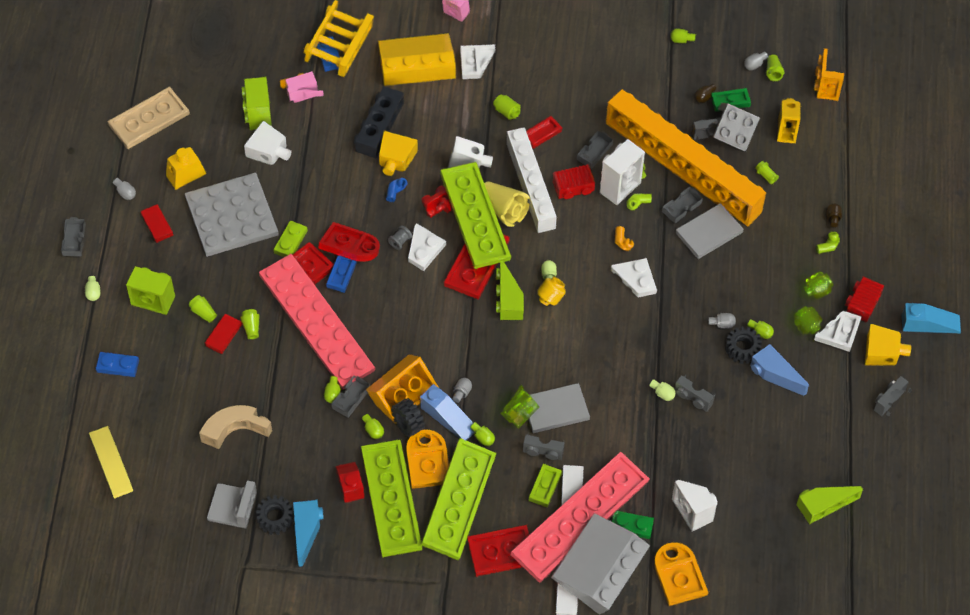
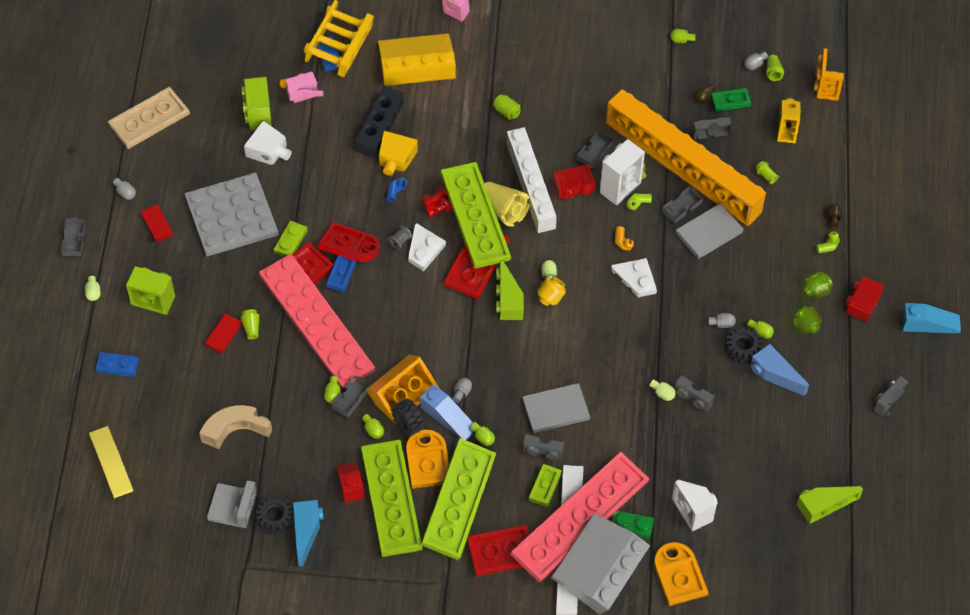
yellow torso [166,147,206,190] -> none
lime cone [189,295,217,323] -> none
white torso [448,136,493,168] -> none
white wing [461,45,495,79] -> none
clear neon green piece [501,385,540,429] -> none
red tile [526,116,562,149] -> none
light grey bracket [713,103,760,151] -> none
white wing [814,311,861,352] -> none
yellow torso [865,324,911,365] -> none

